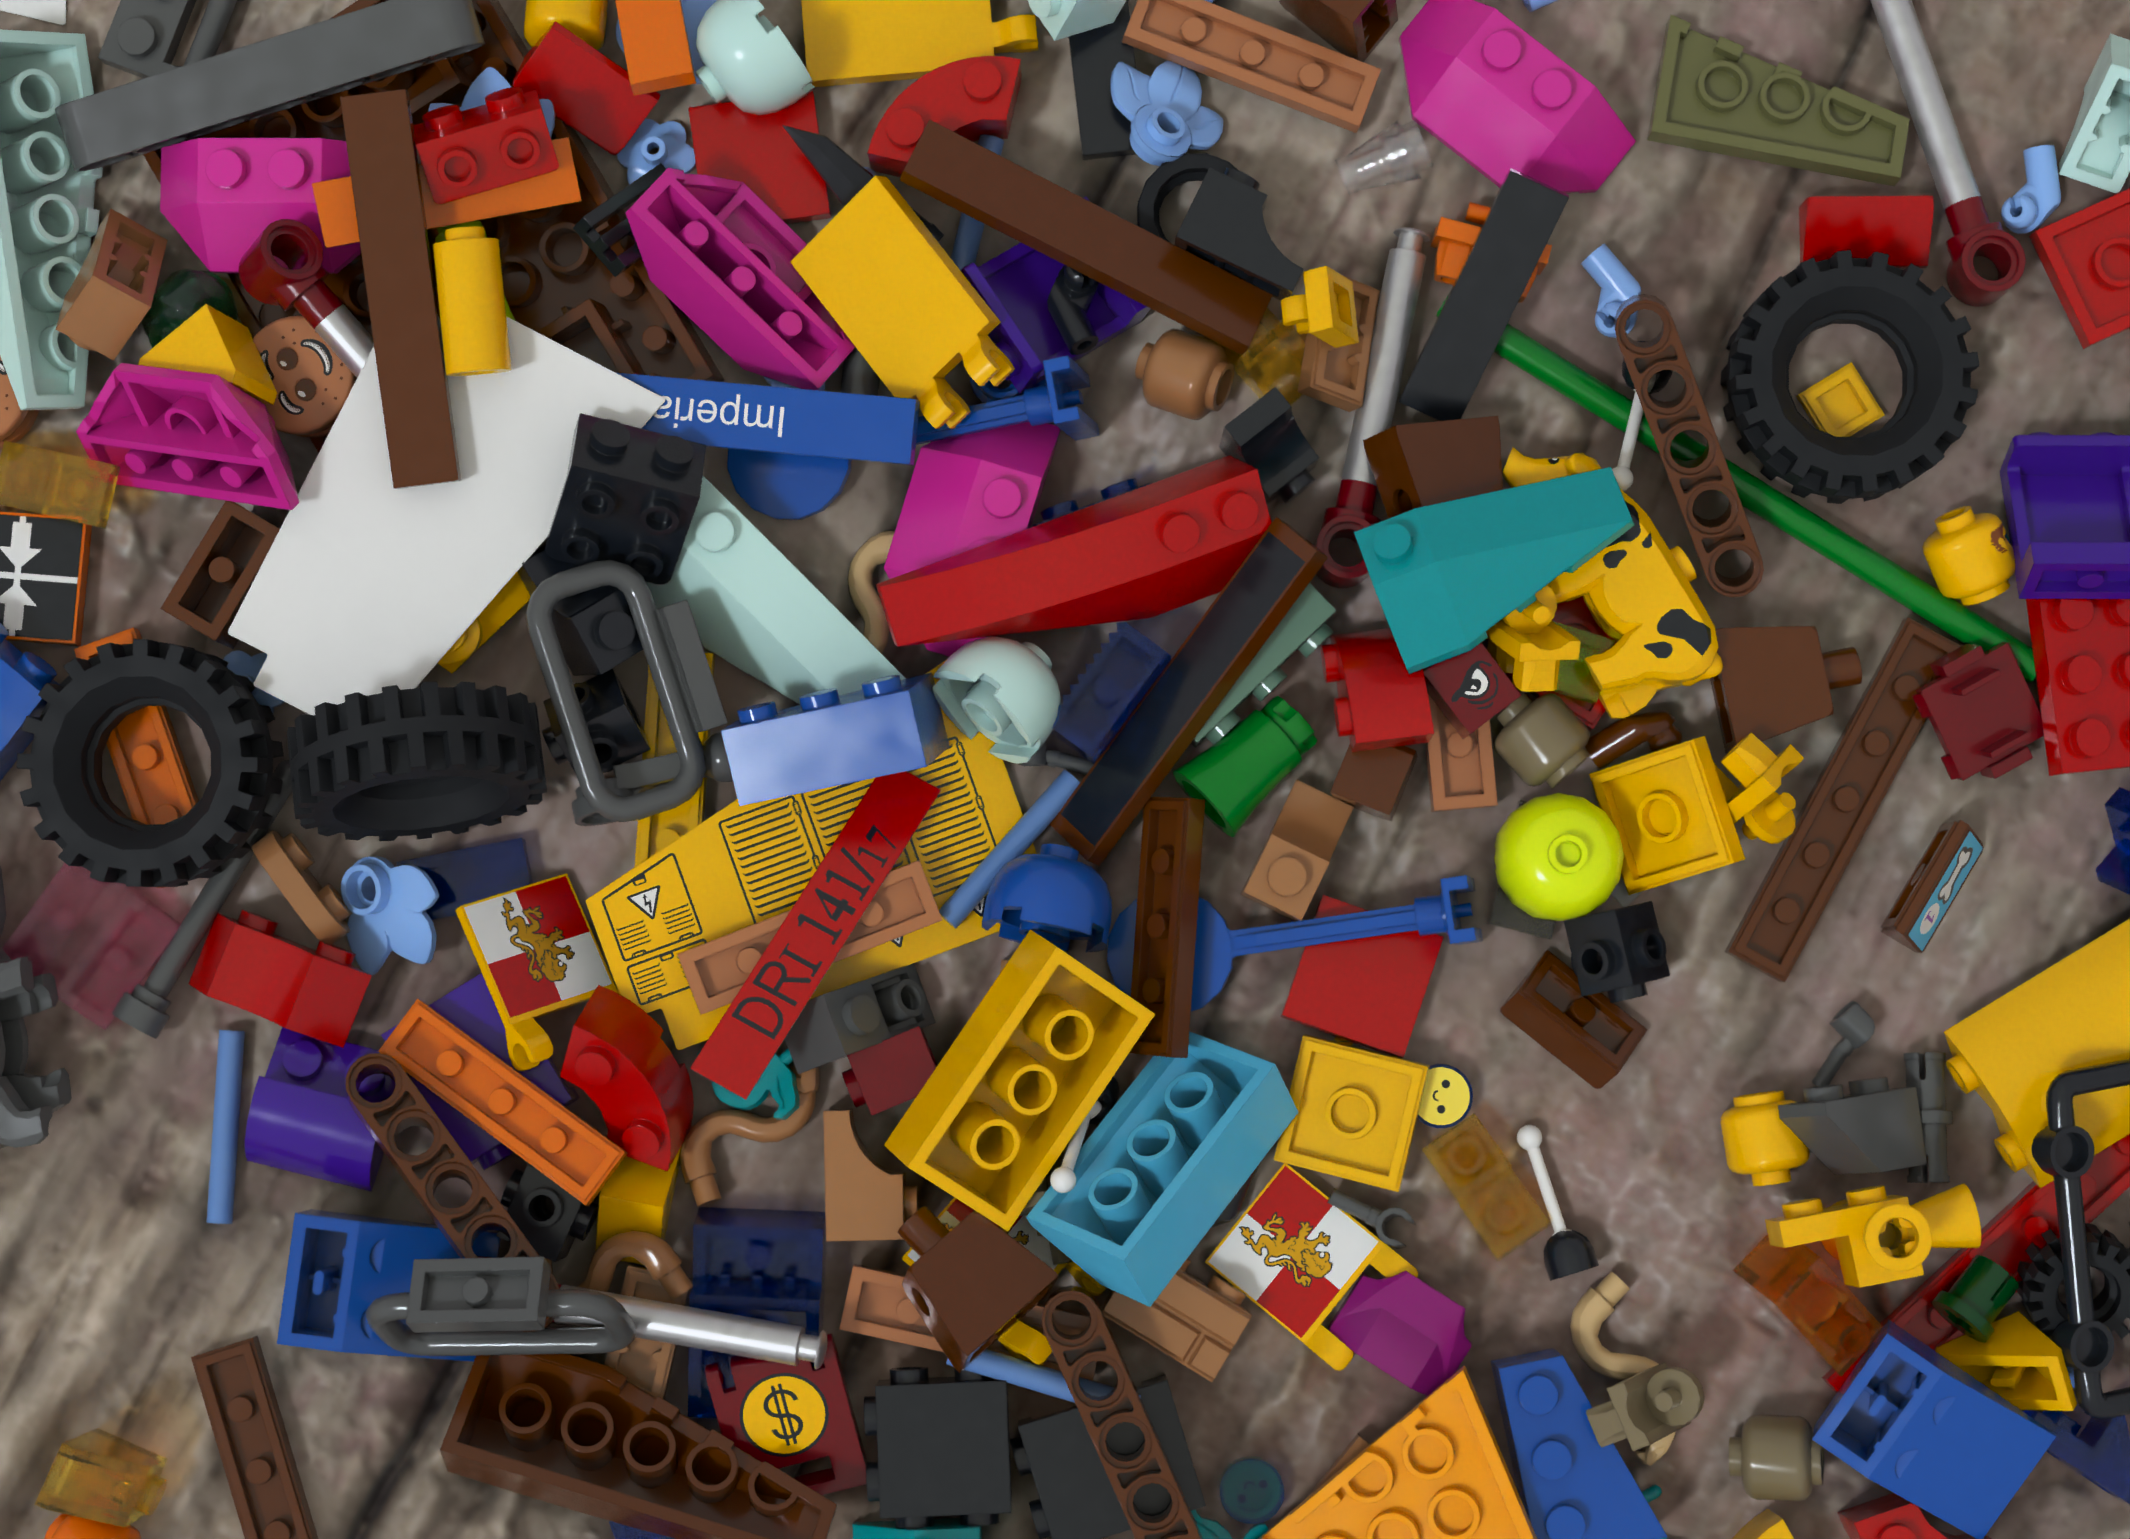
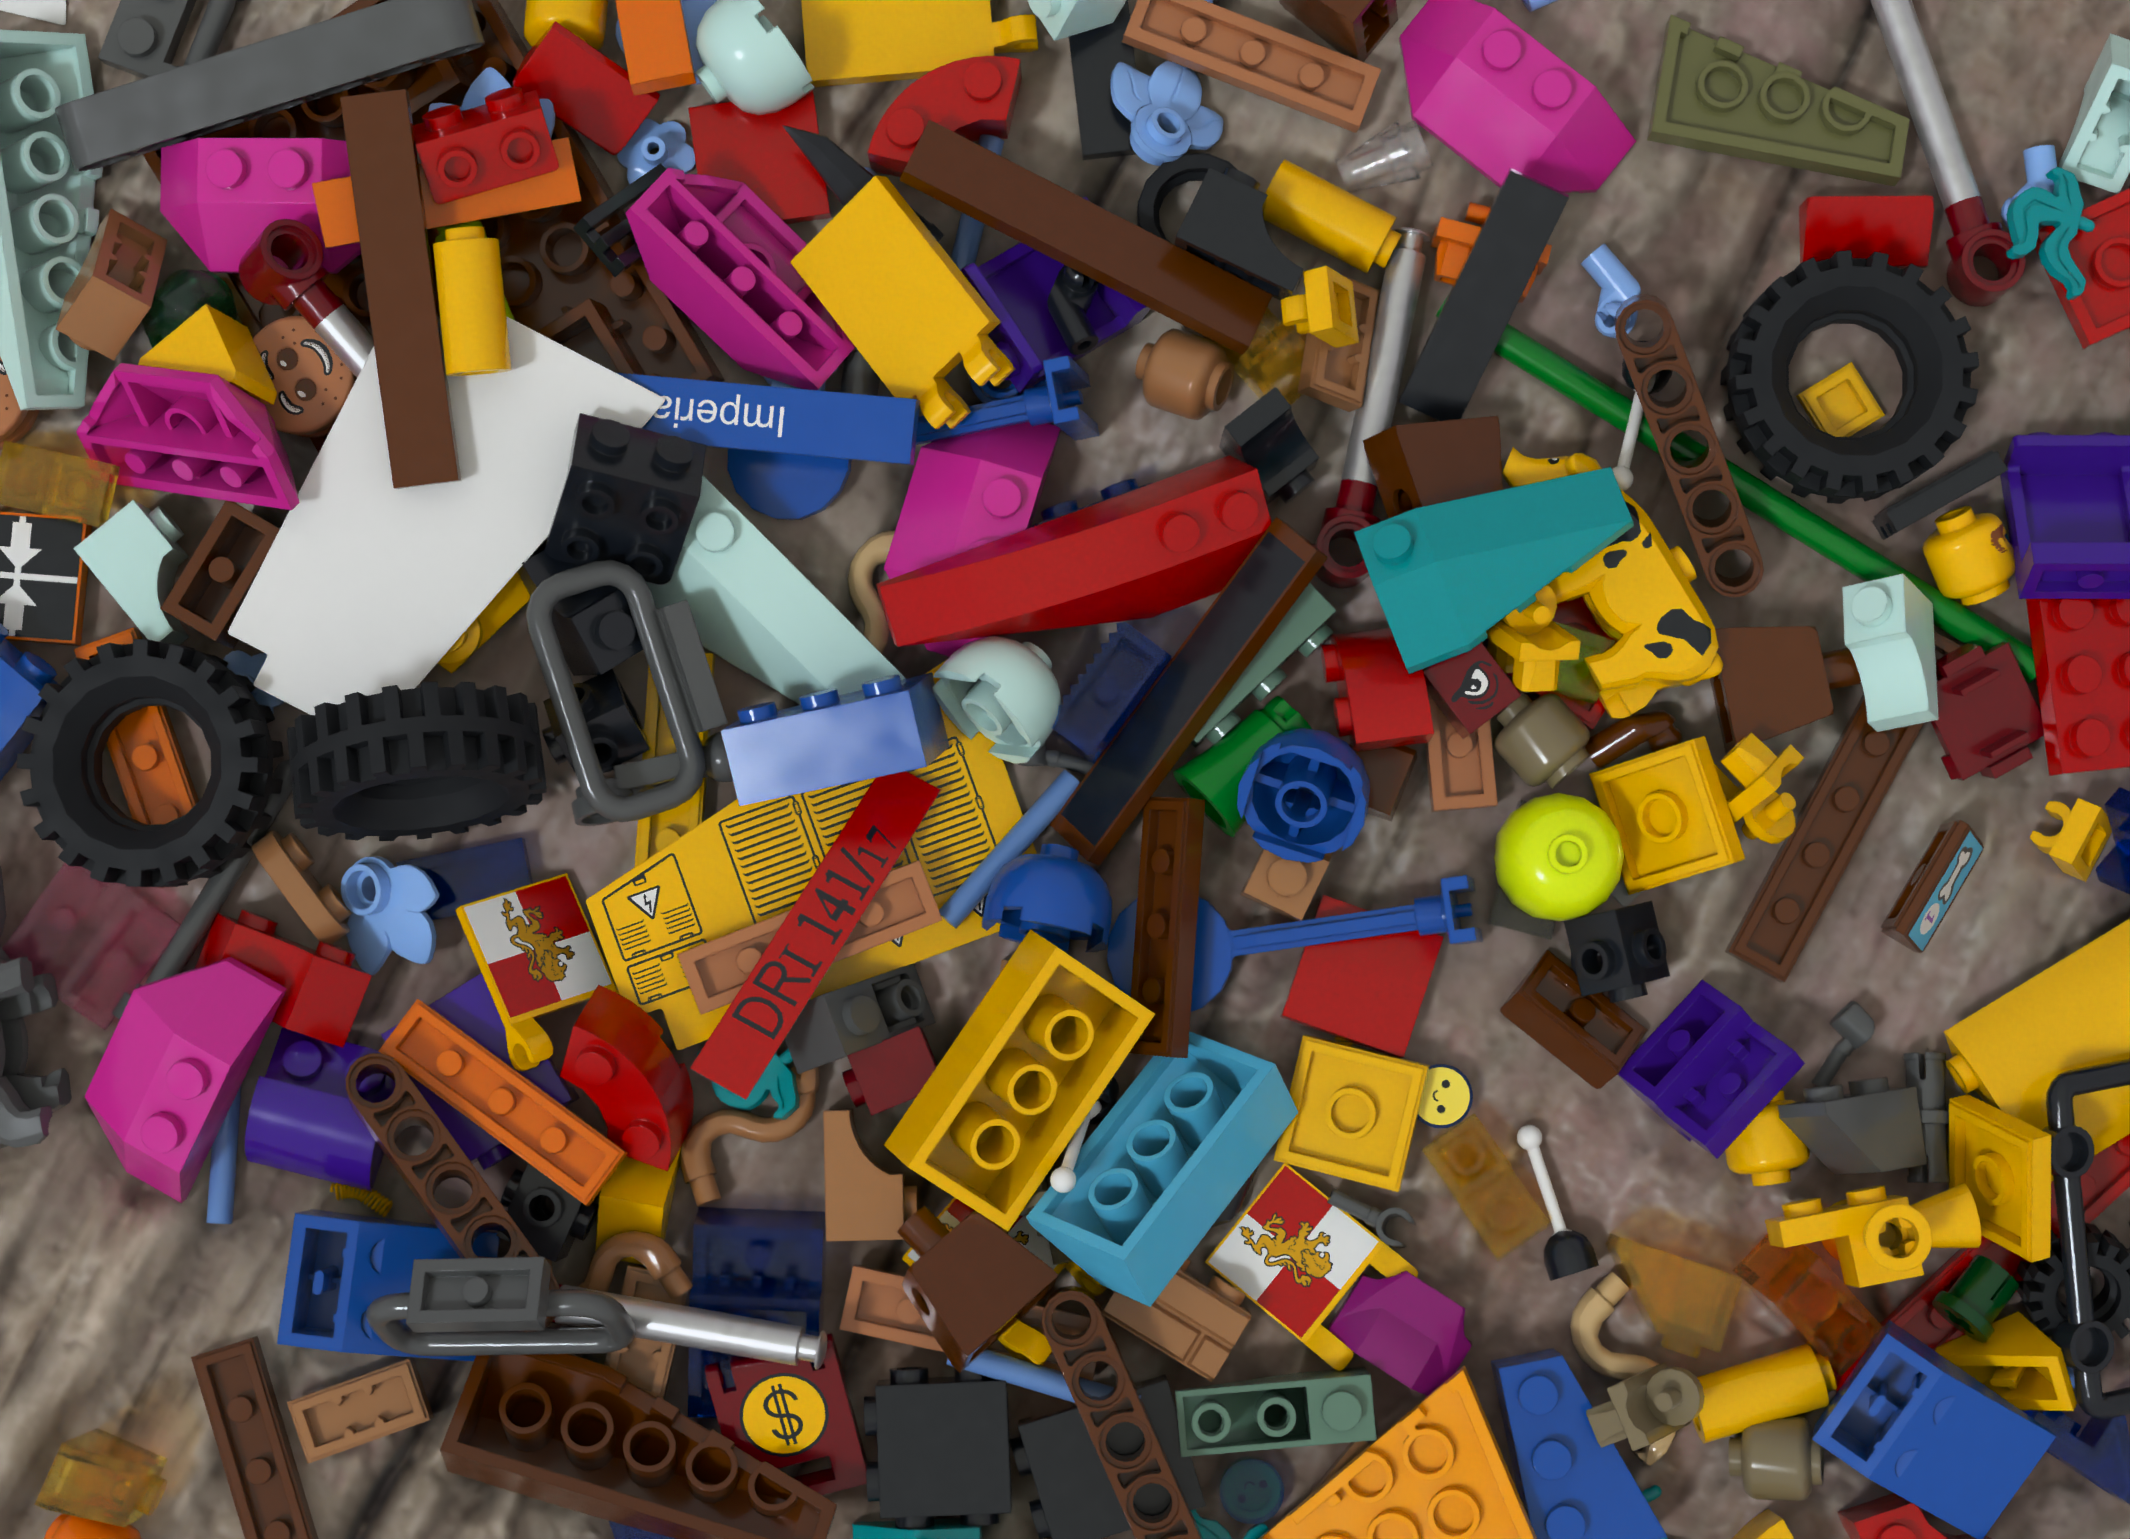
none -> light aqua arch [73,500,189,645]
none -> dark pink wedge [84,957,287,1203]
none -> medium nougat plate [287,1357,434,1464]
none -> yellow leg [330,1183,393,1218]
none -> sand green slope [1175,1367,1377,1457]
none -> blue cylinder [1237,728,1370,863]
none -> yellow brick [1263,159,1402,274]
none -> clear yellow slope [1606,1233,1743,1358]
none -> dark purple brick [1617,979,1805,1159]
none -> yellow brick [1692,1343,1837,1444]
none -> light aqua arch [1842,574,1939,732]
none -> black tile [1872,450,2008,540]
none -> yellow plate [1949,1094,2051,1263]
none -> teal piece [2006,167,2095,300]
none -> yellow tile [2030,798,2115,882]

